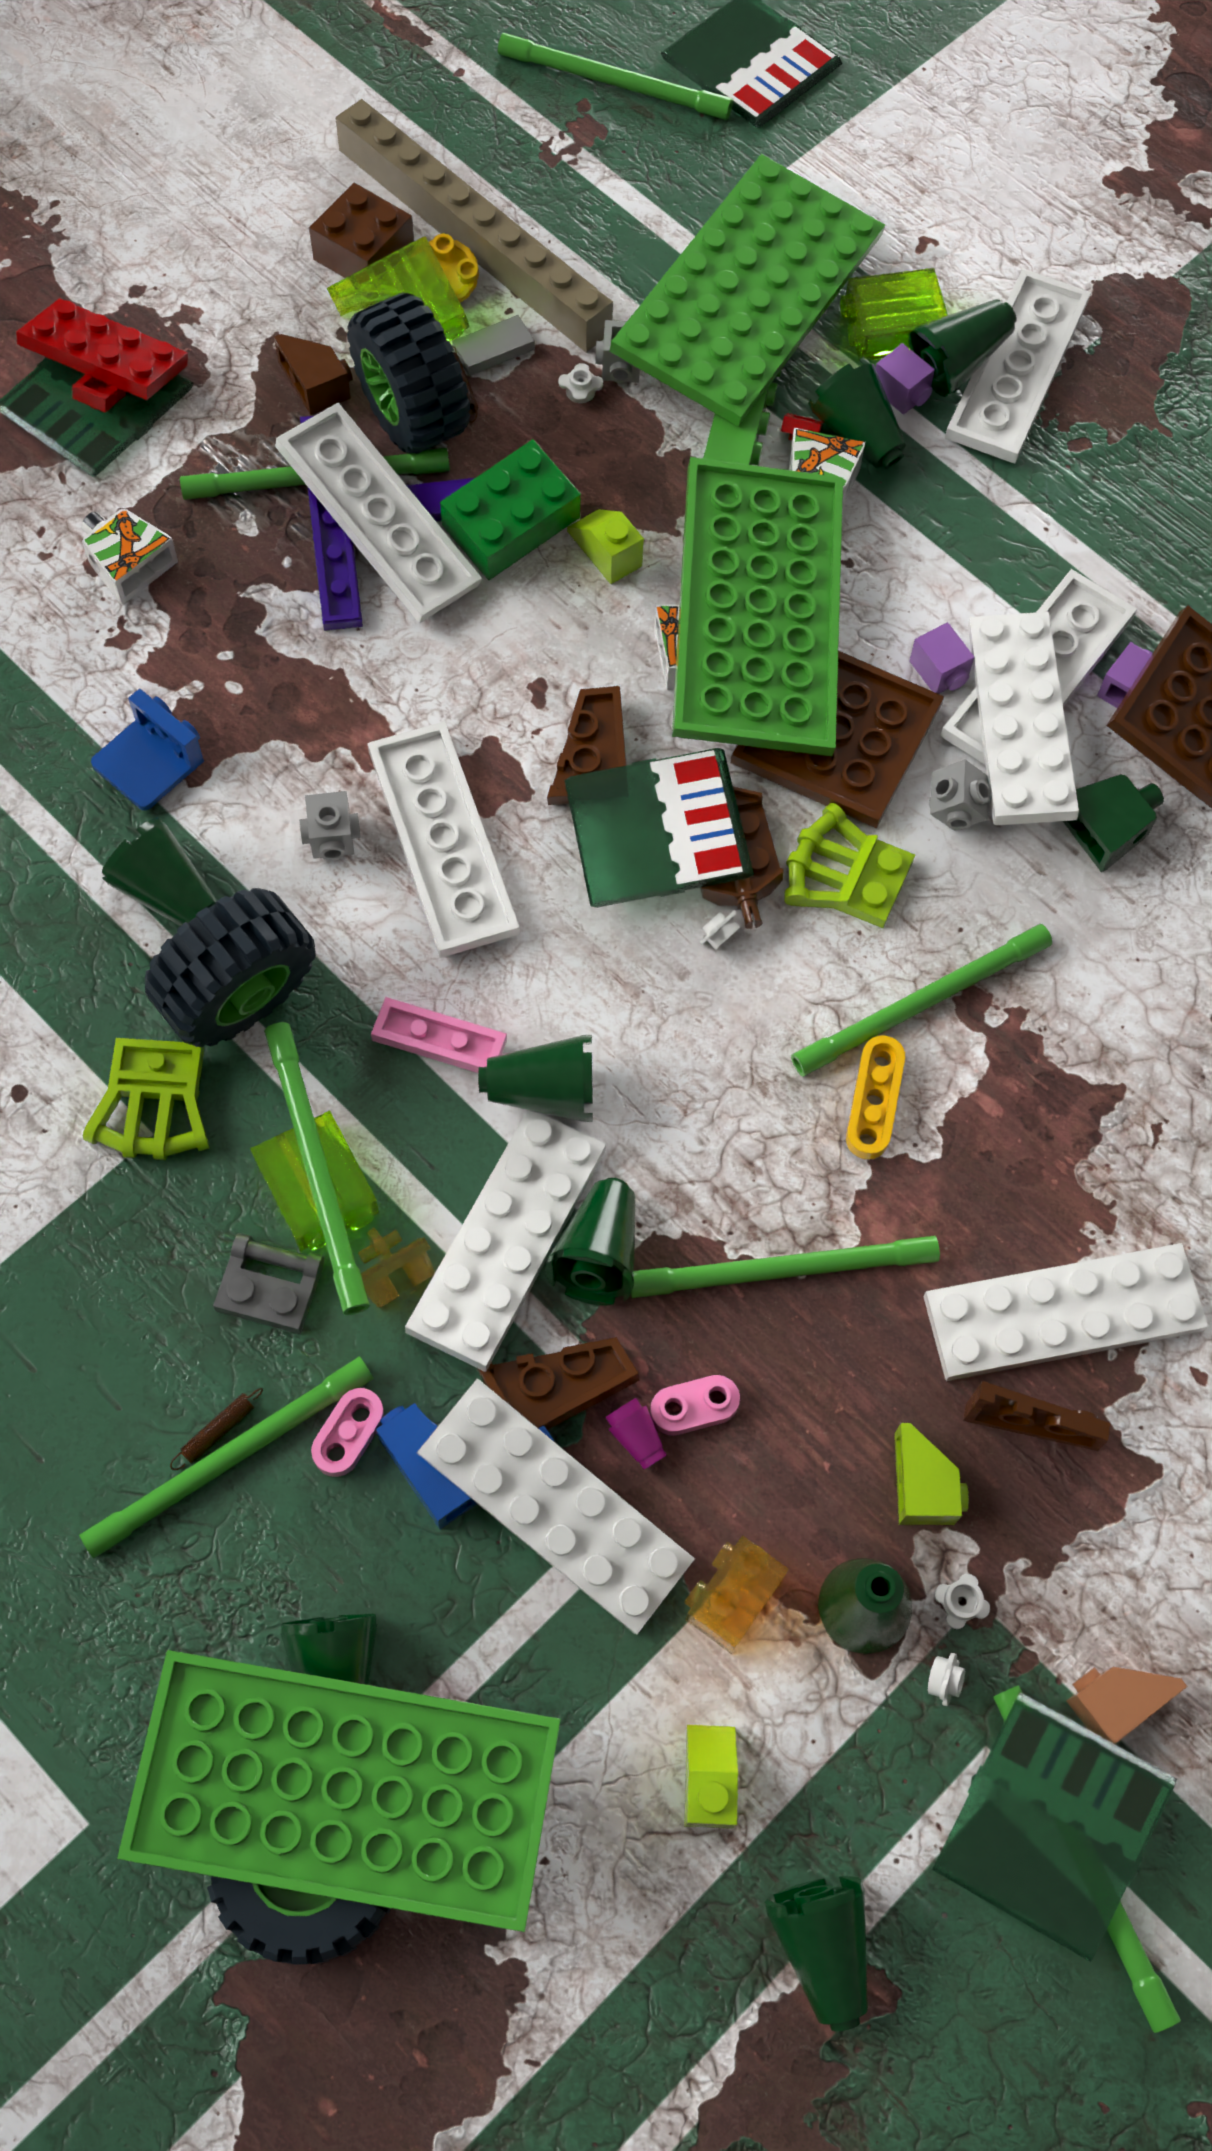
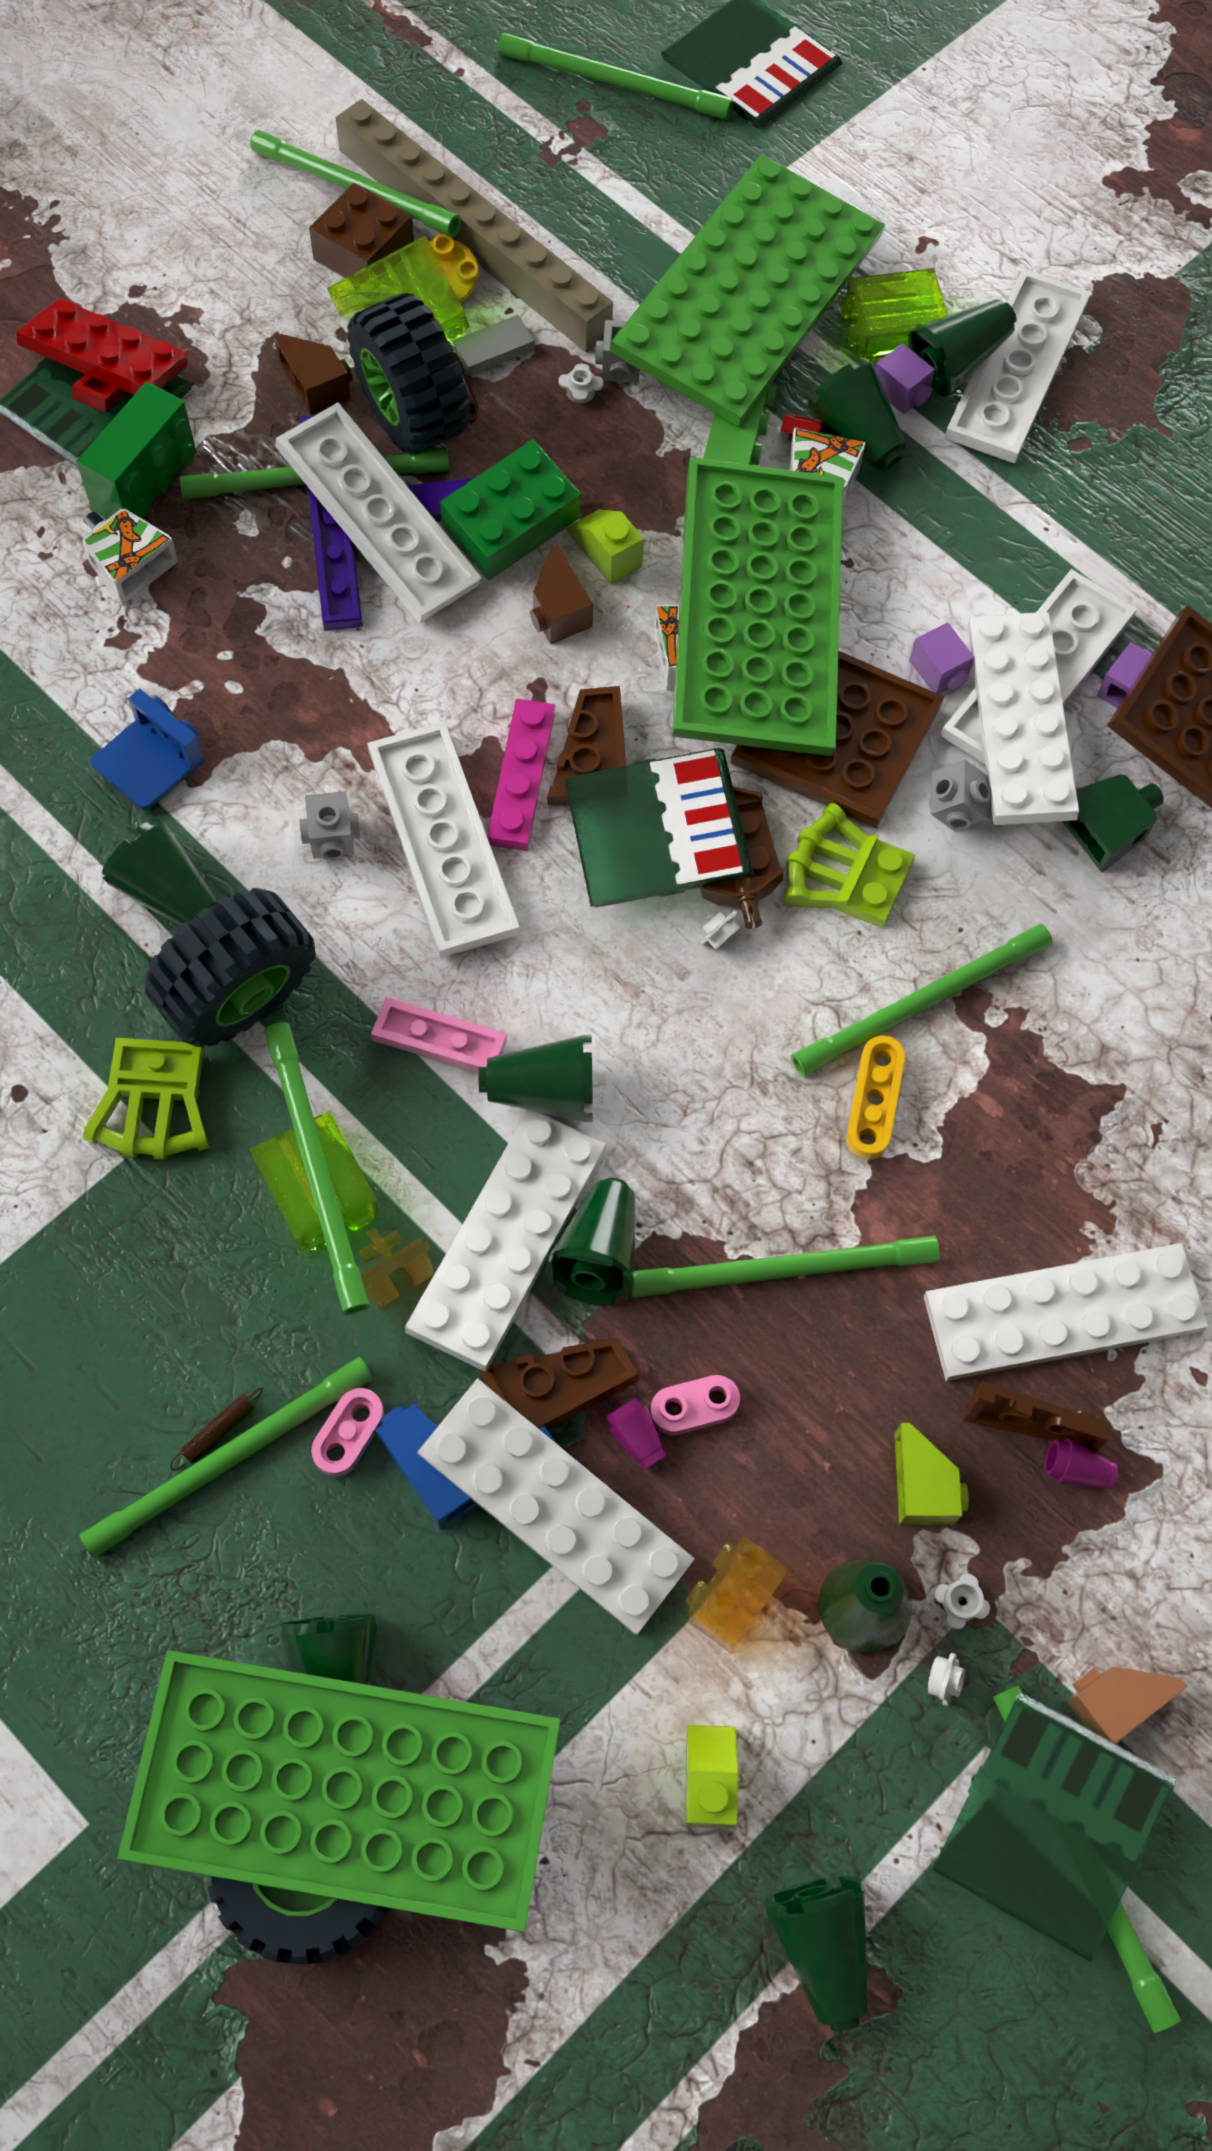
flat silver plate [213,1233,325,1334] -> none
none -> green brick [76,381,196,519]
none -> bright green piece [250,130,461,237]
none -> dark pink plate [487,699,555,851]
none -> reddish brown slope [530,545,593,644]
none -> magenta cone [1044,1438,1118,1489]

